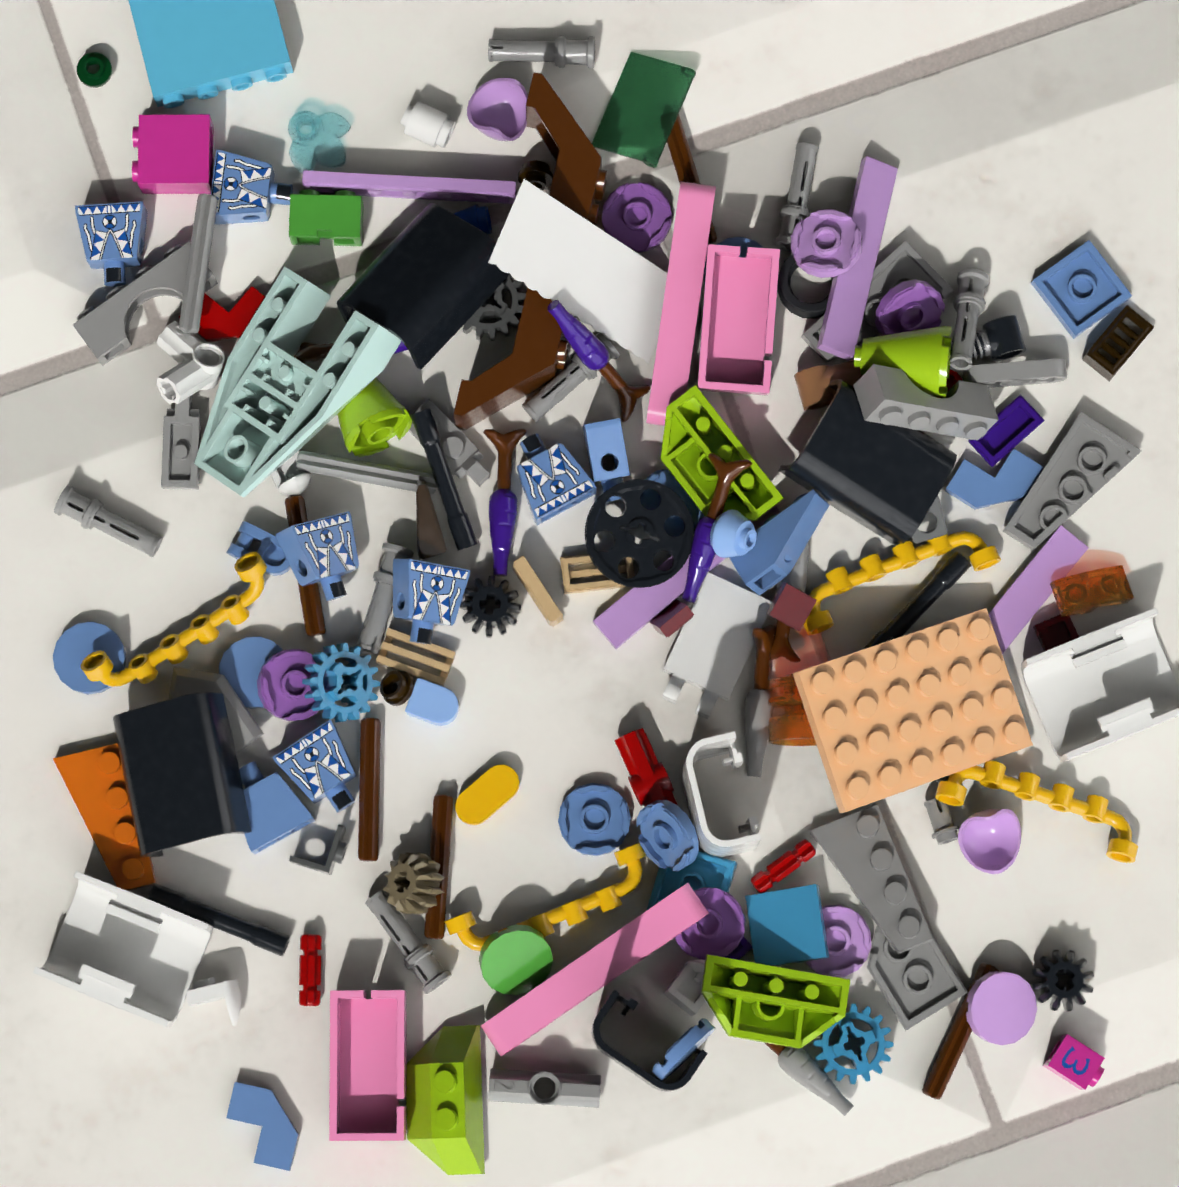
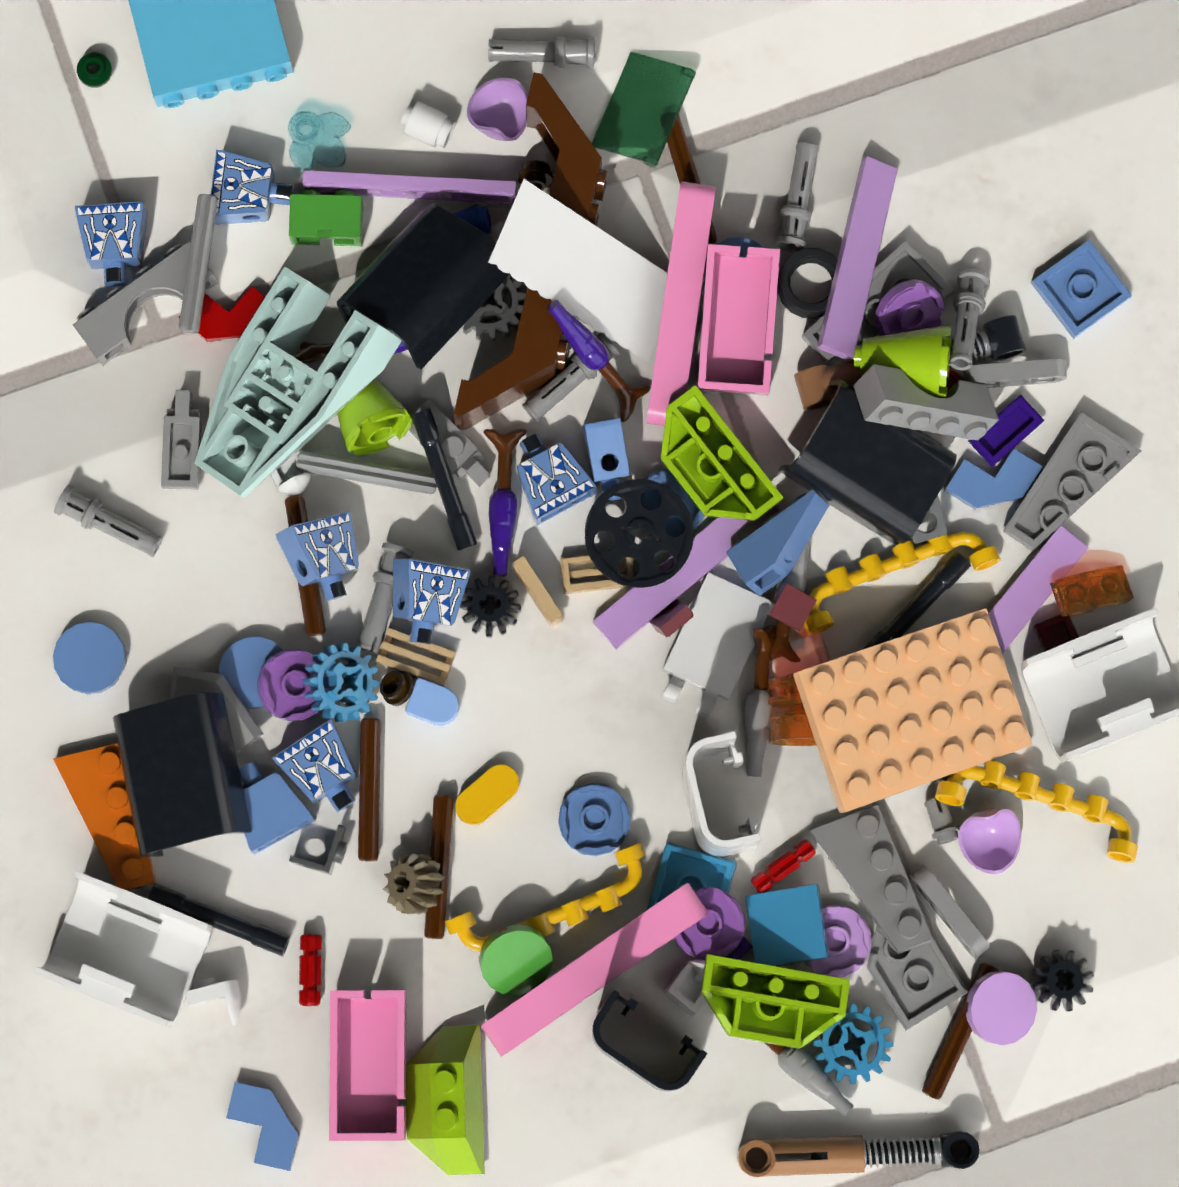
yellow bar [81,552,267,687] -> none
dark pink piece [132,114,214,194] -> none
white piece [156,321,225,404] -> none
medium blue plate [226,521,291,576] -> none
light grey pin [365,890,452,994] -> none
dark brown slope [416,479,447,560] -> none
light grey piece [488,1069,601,1108] -> none
medium lavender tile [602,182,672,253] -> none
red piece [614,728,678,807] -> none
medium blue tile [636,800,699,872] -> none
medium blue tile [652,1018,715,1081] -> none
piece [682,453,753,603] -> none
light blue cone [710,509,757,558] -> none
lavender tile [791,209,862,278] -> none
dark pink brick [1043,1034,1105,1090] -> none
dark brown slope [1082,305,1154,382] -> none
none -> piece [737,1131,980,1177]
none -> light grey beam [909,864,990,959]

